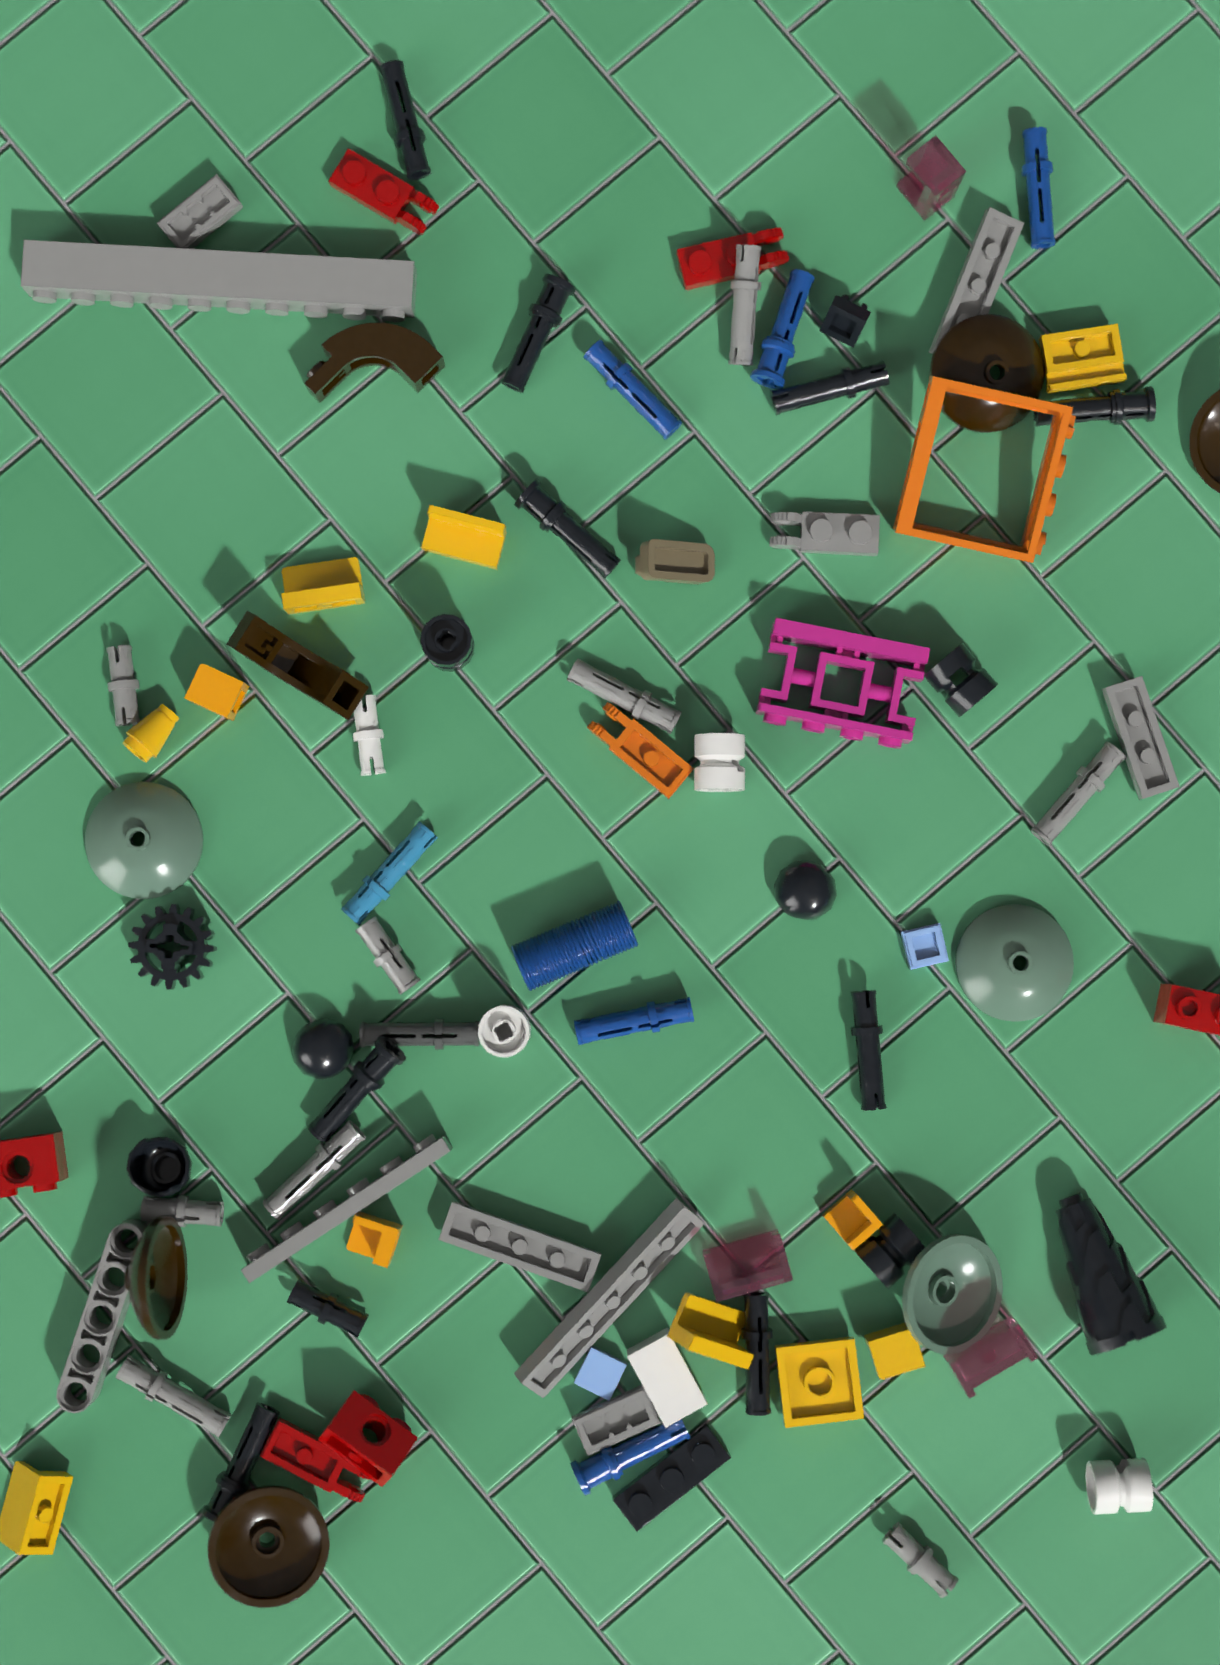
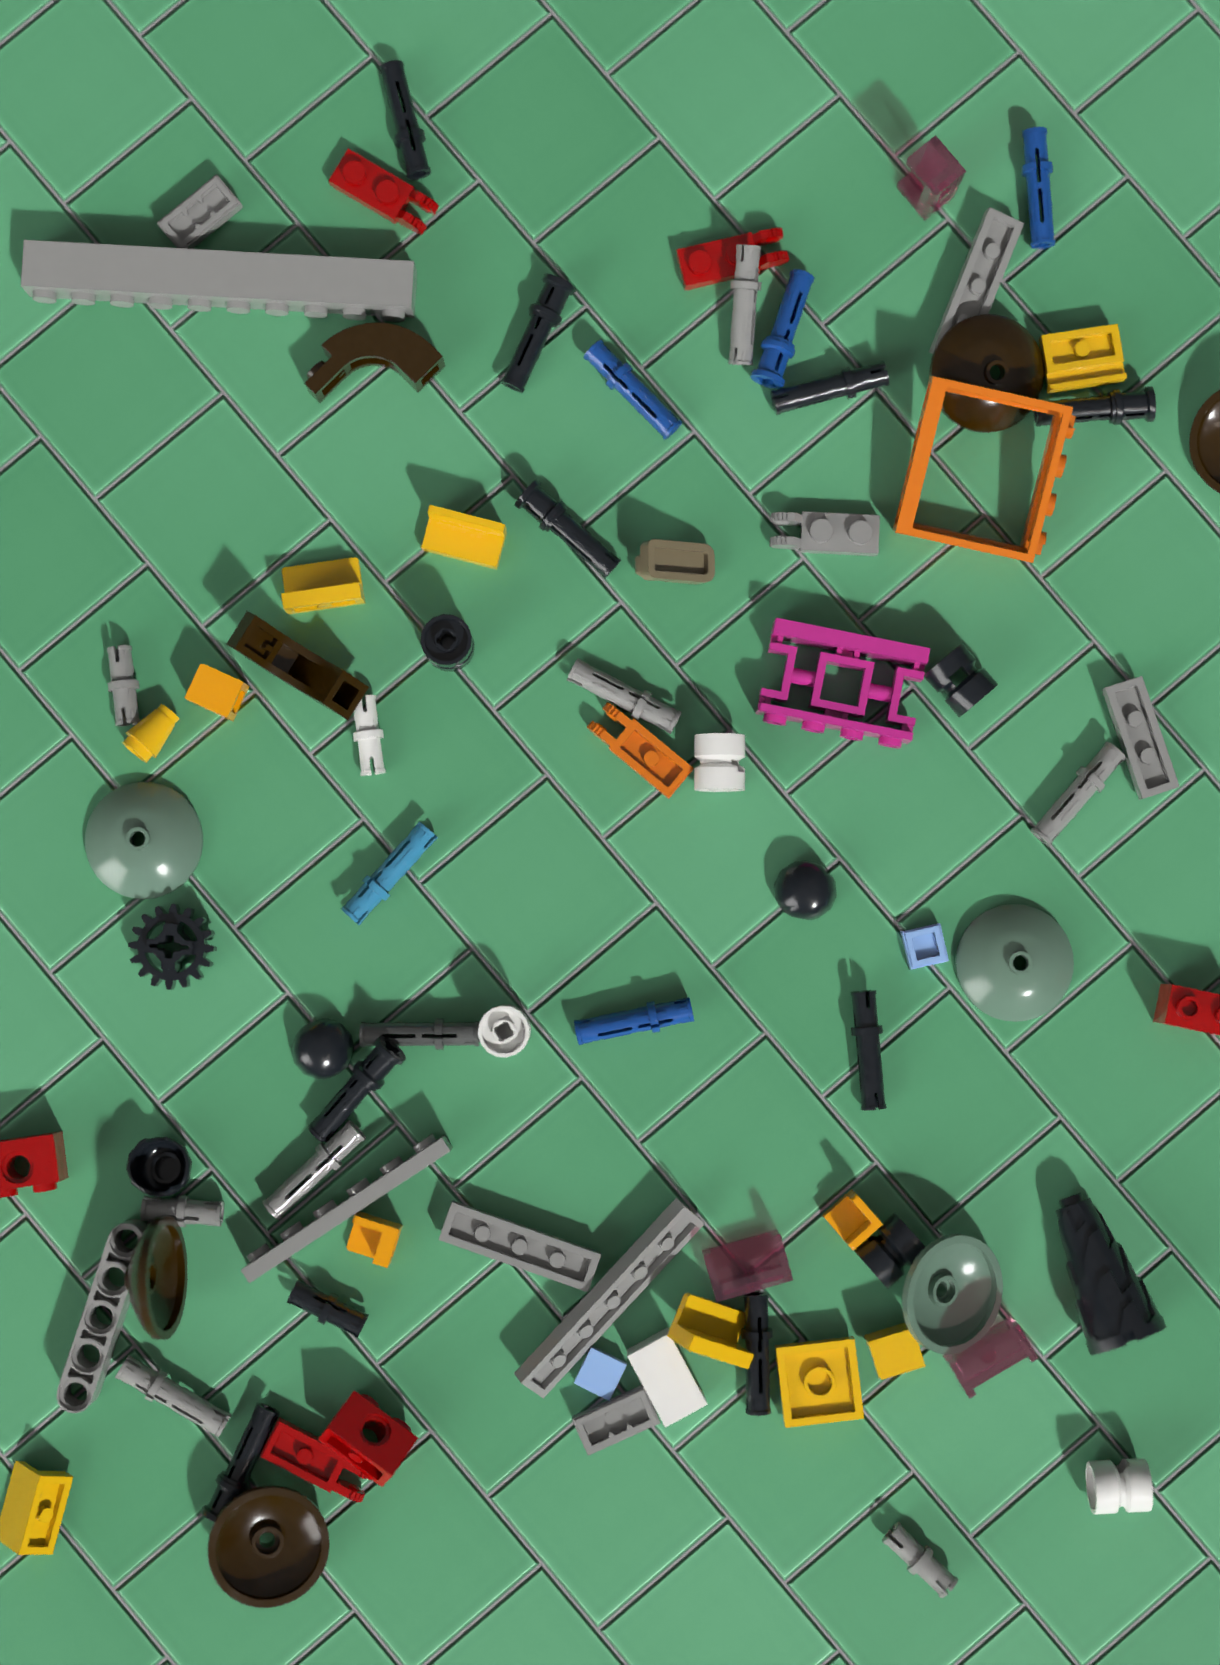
light grey pin [355,916,421,995] -> none
blue piece [511,901,638,991] -> none
blue pin [570,1419,690,1496] -> none
black plate [612,1423,731,1532] -> none
black tile [819,294,871,348] -> none

